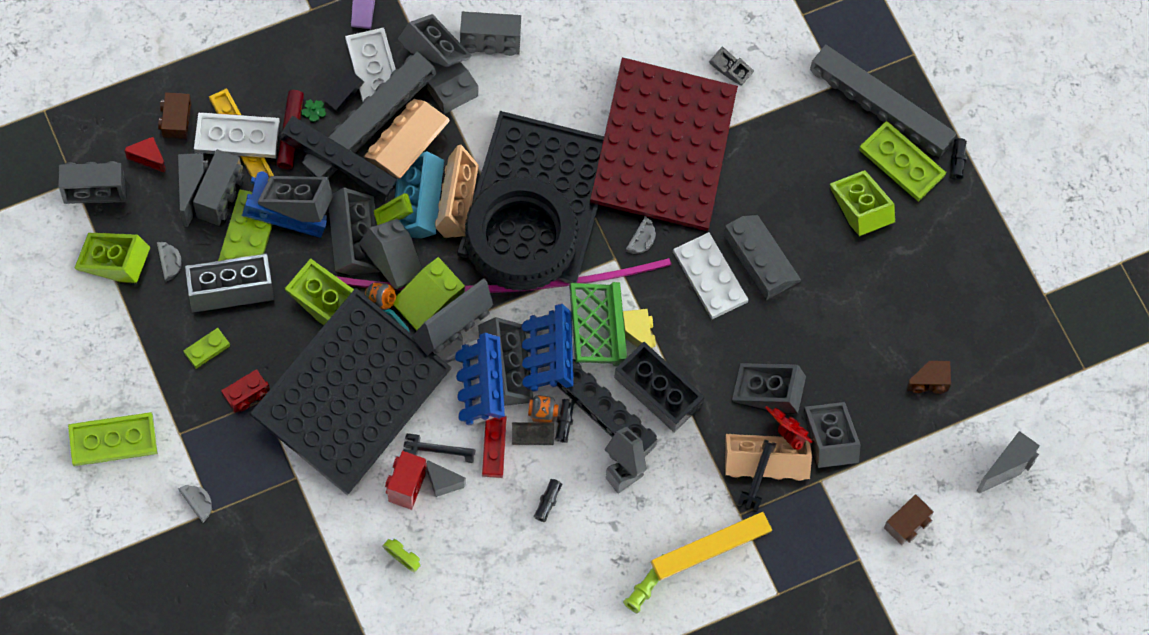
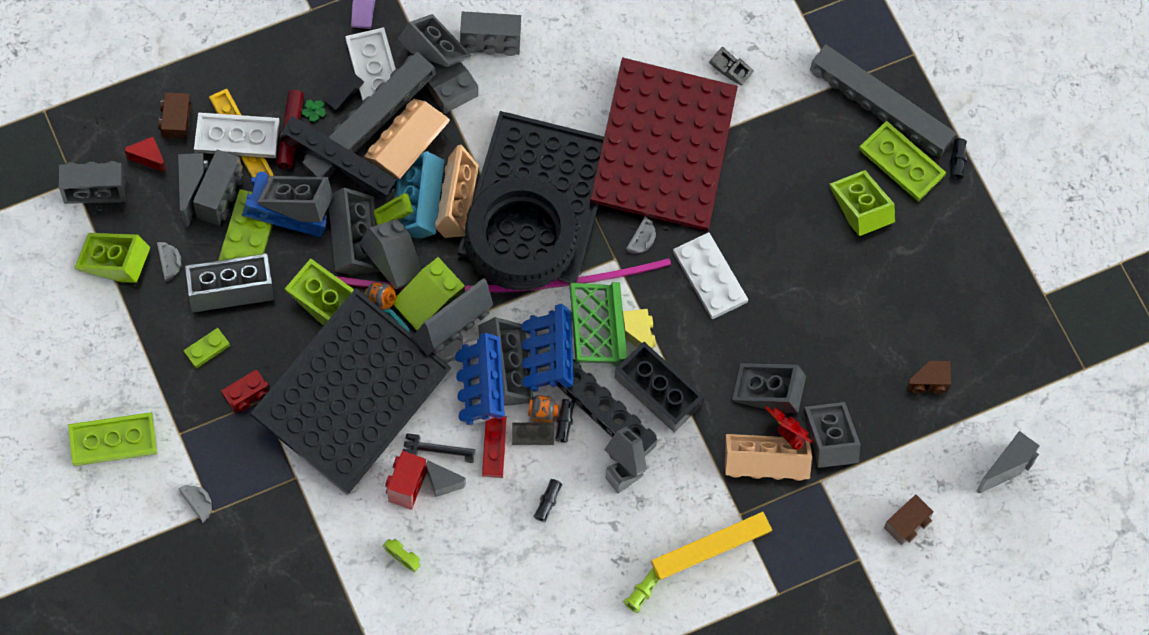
dark grey slope [723,215,801,300] -> none
black hinge [737,440,776,512] -> none

